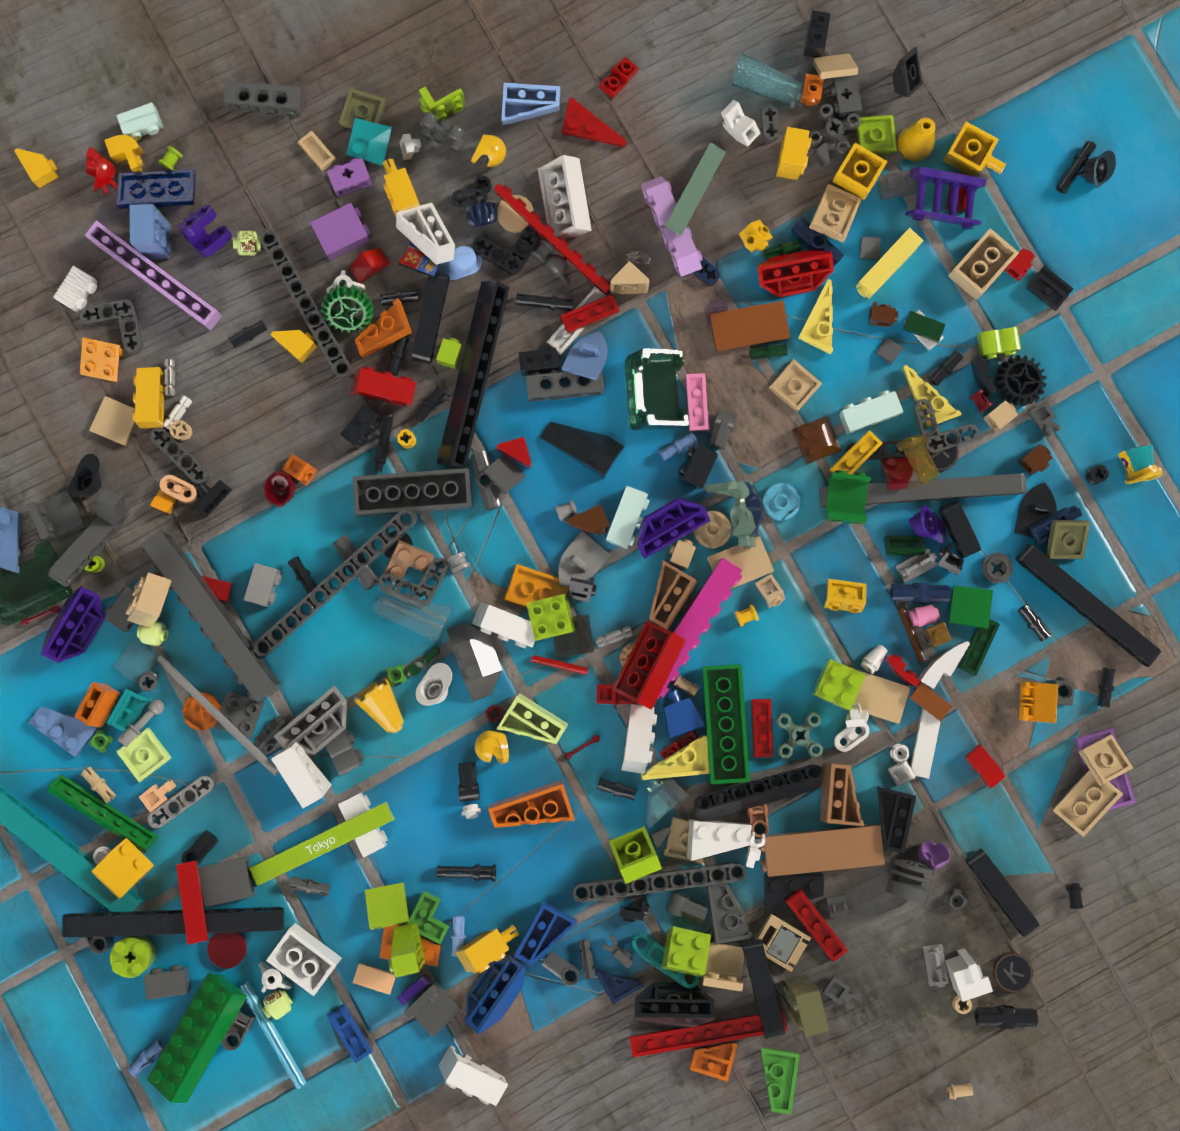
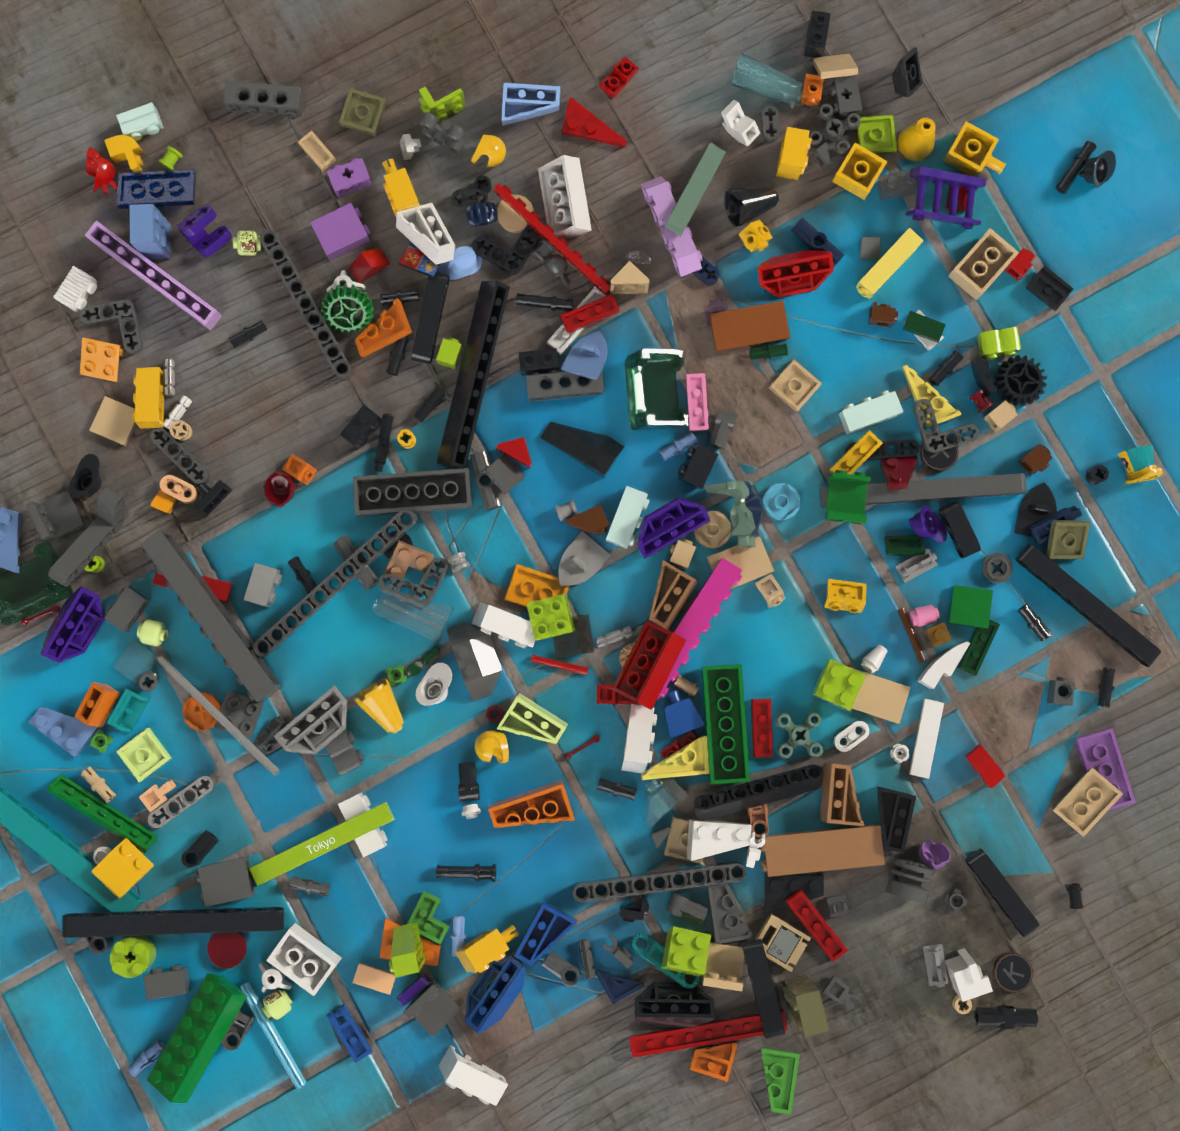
yellow slope [14,149,59,188] -> none
light grey pin [117,700,164,748] -> none
tan brick [125,572,172,628] -> none
red tile [176,861,209,945] -> none
yellow slope [270,330,317,363] -> none
white wedge [271,742,331,808] -> none
teal plate [346,118,392,166] -> none
red wedge [350,366,417,407] -> none
lime tile [365,882,409,930] -> none
black bracket [567,577,597,602] -> none
lime brick [609,826,662,884] -> none
yellow bush [734,604,759,627] -> none
dark green axle [763,239,801,260] -> none
reddish brown slope [792,416,842,465] -> none
light yellow wing [798,279,833,354] -> none
tan tile [809,184,862,243] -> none
white tile [845,703,869,727] -> none
dark grey slope [875,339,904,365] -> none
red slope [884,654,921,687] -> none
white tile [888,760,915,787] -> none
dark blue piece [890,583,951,603] -> none
clear yellow bracket [896,435,940,485] -> none
dark orange tile [909,682,952,722] -> none
black bracket [937,542,964,576] -> none
tan pin [946,1083,973,1100] -> none
light orange hinge [1018,682,1058,723] -> none
dark grey plate [1028,401,1060,437] -> none
tan tile [1079,734,1133,786] -> none
none -> black cone [724,188,779,227]

